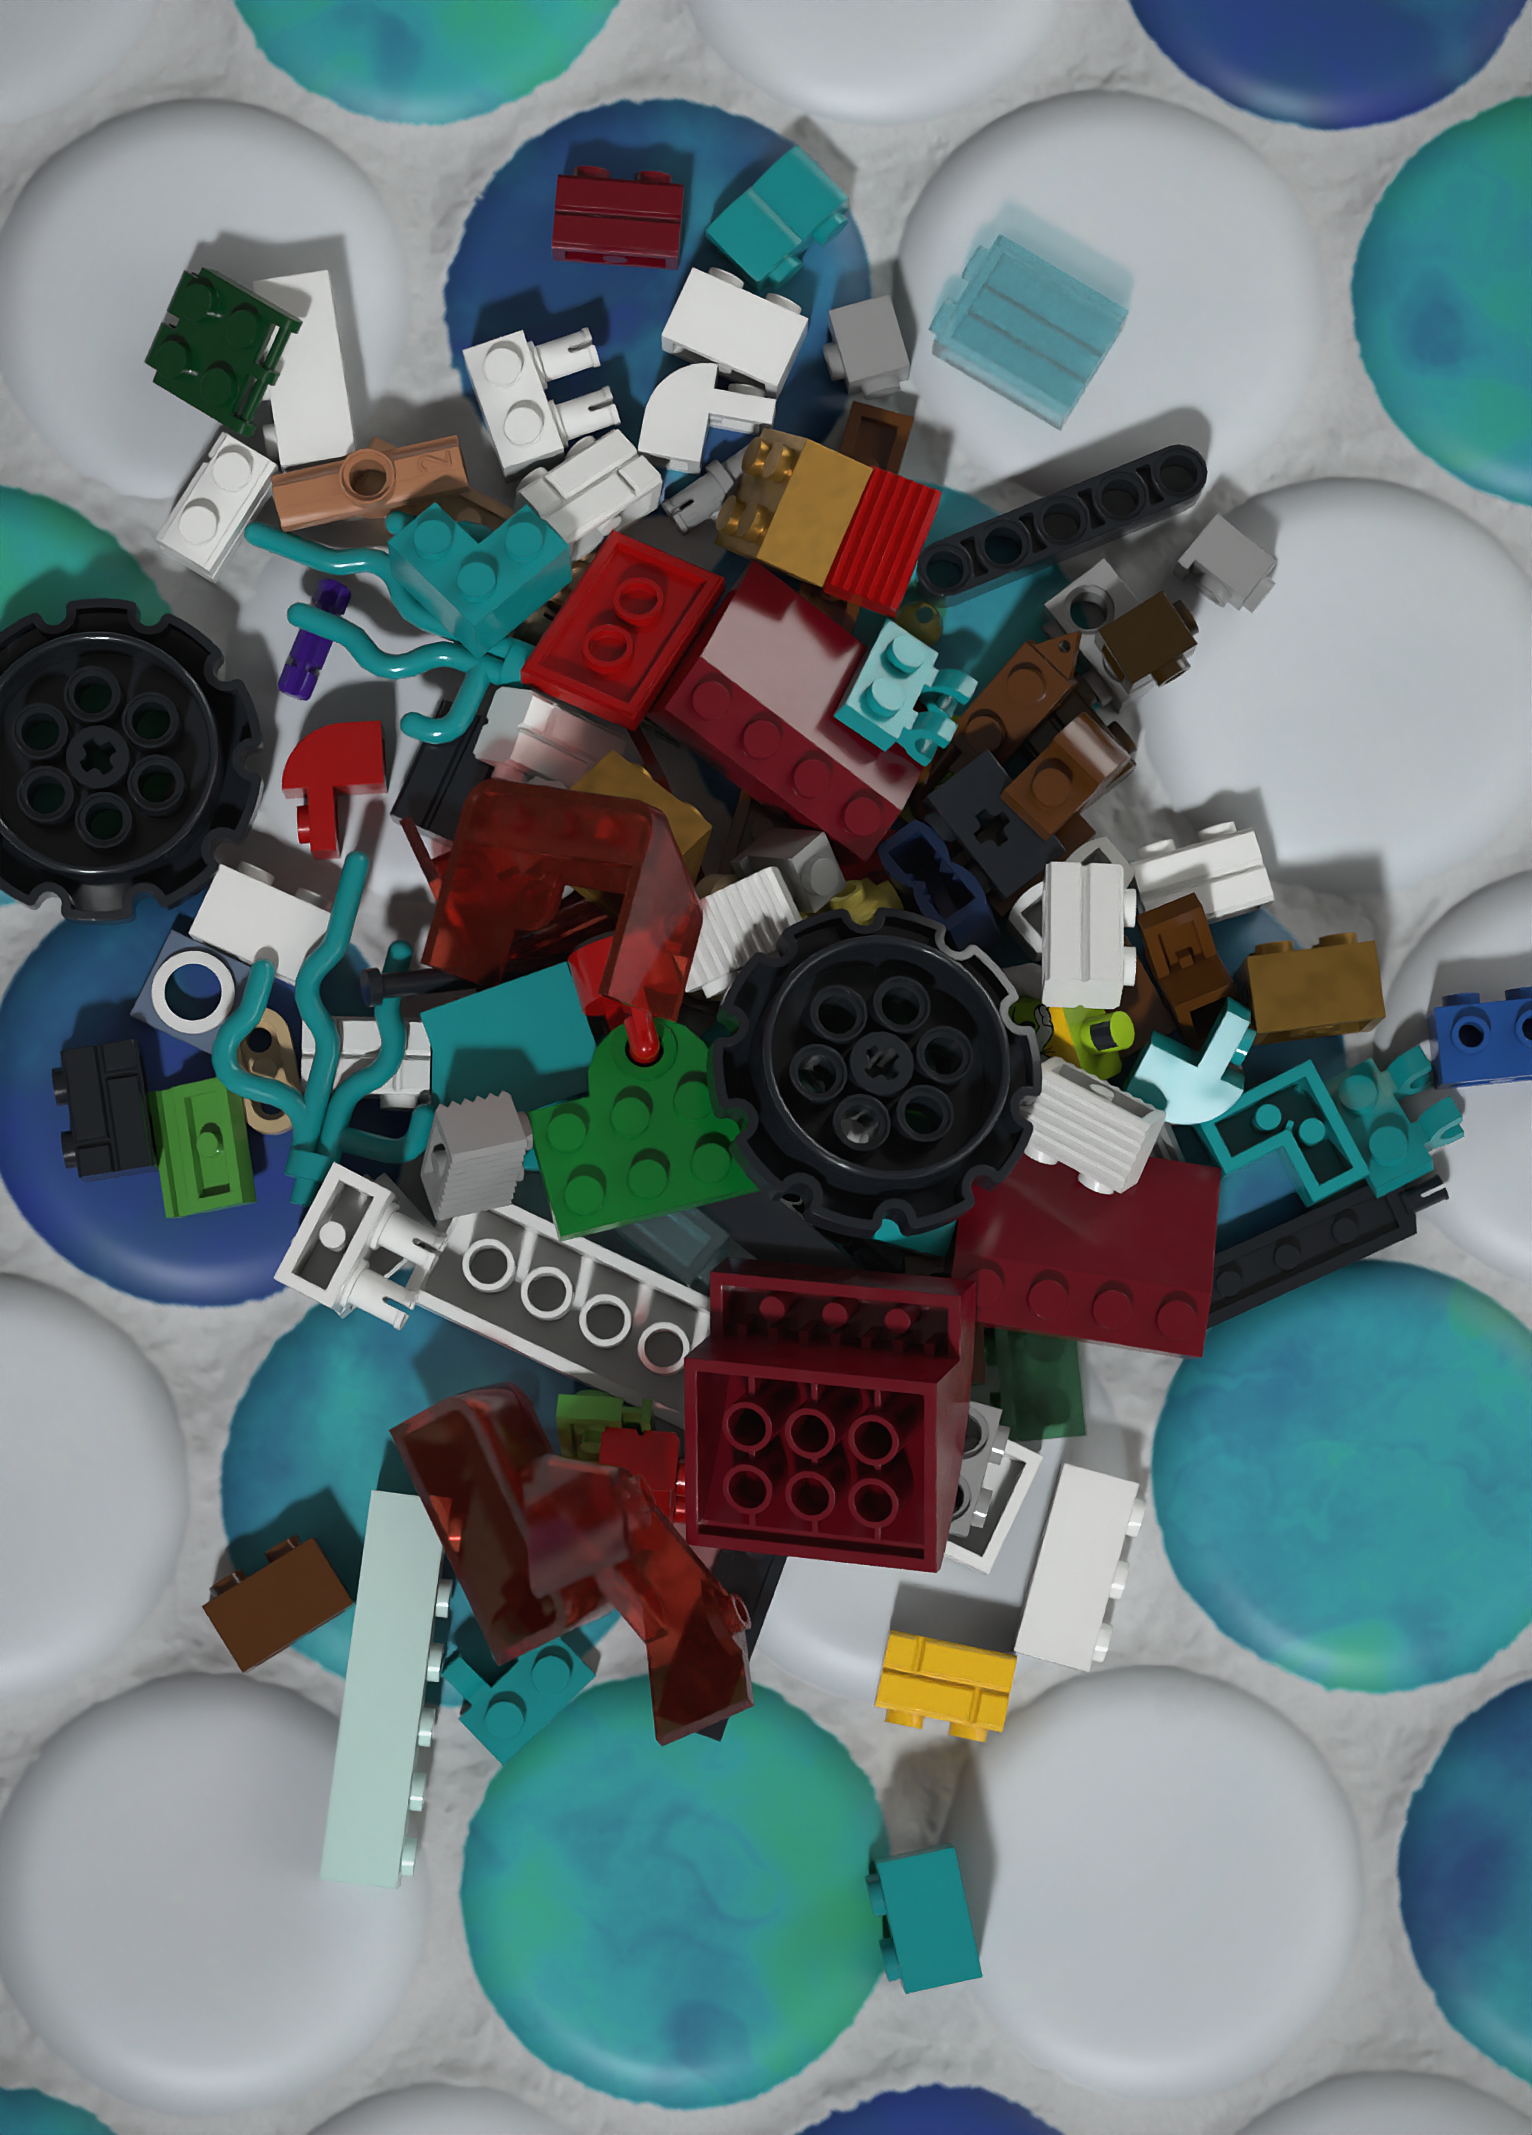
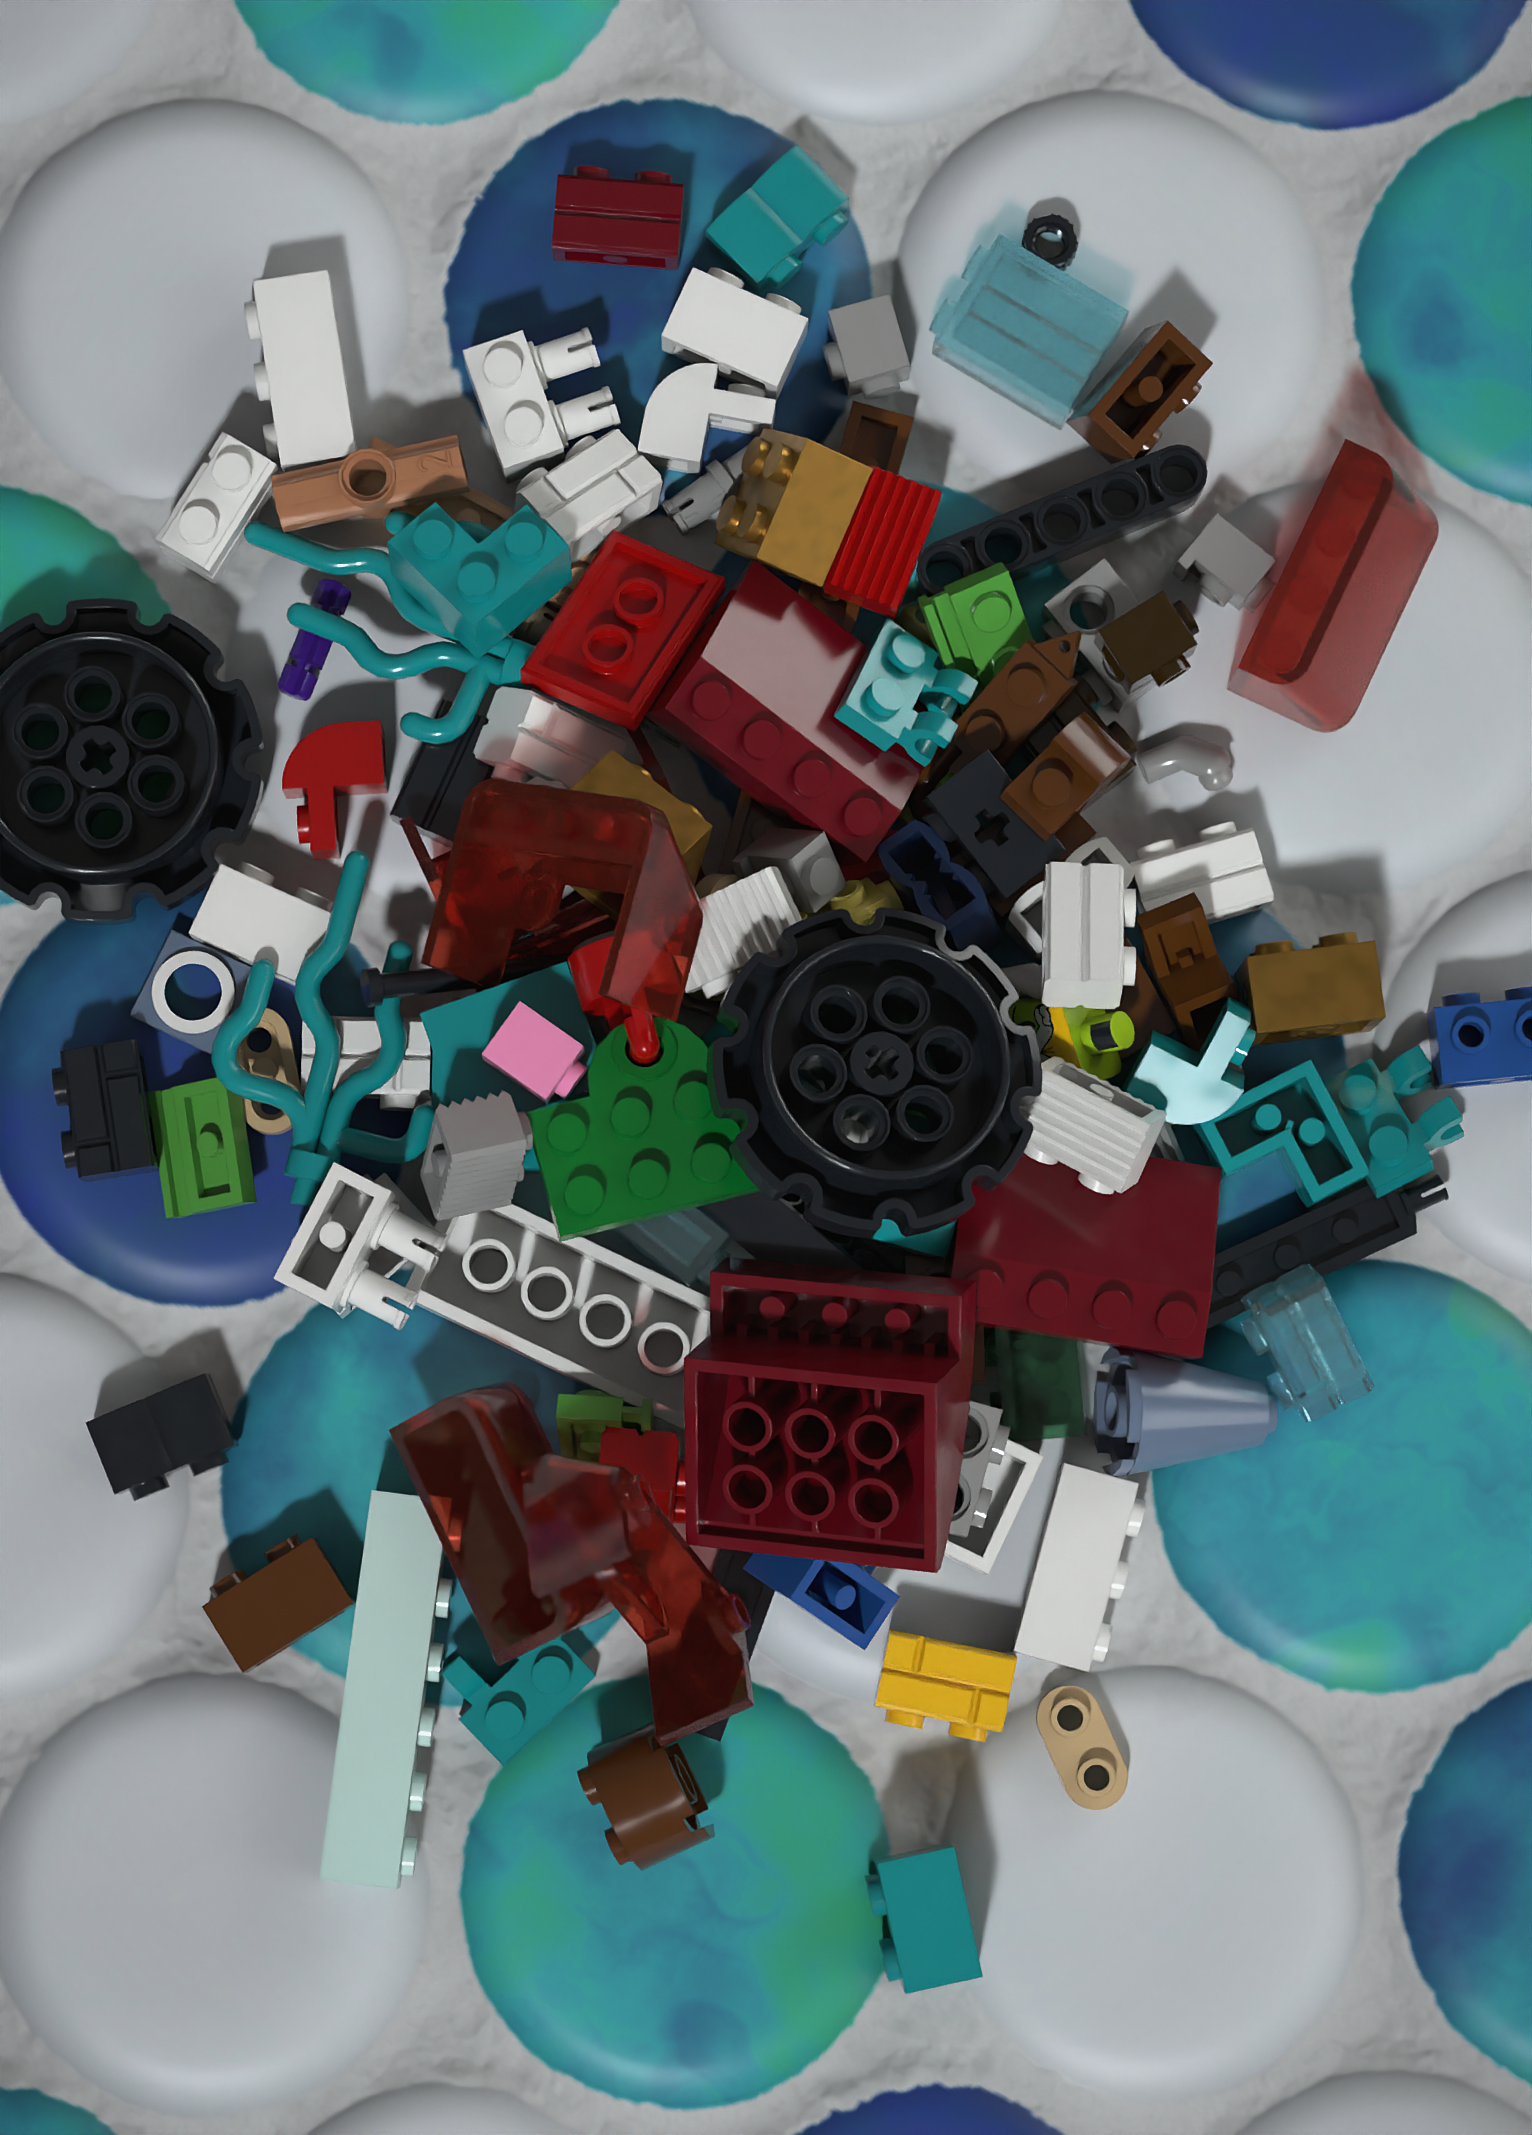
dark green plate [144,267,303,438] -> none
none -> black brick [86,1373,239,1501]
none -> bright pink brick [482,1001,587,1106]
none -> reddish brown brick [577,1718,715,1870]
none -> blue brick [743,1552,900,1650]
none -> bright green plate [917,562,1033,714]
none -> black axle [1021,213,1079,275]
none -> tan plate [1036,1685,1128,1810]
none -> reddish brown brick [1066,320,1213,464]
none -> sand blue cone [1093,1347,1278,1476]
none -> light grey arm [1136,735,1233,791]
none -> clear red windscreen [1226,439,1439,733]
none -> clear light blue brick [1240,1264,1375,1422]

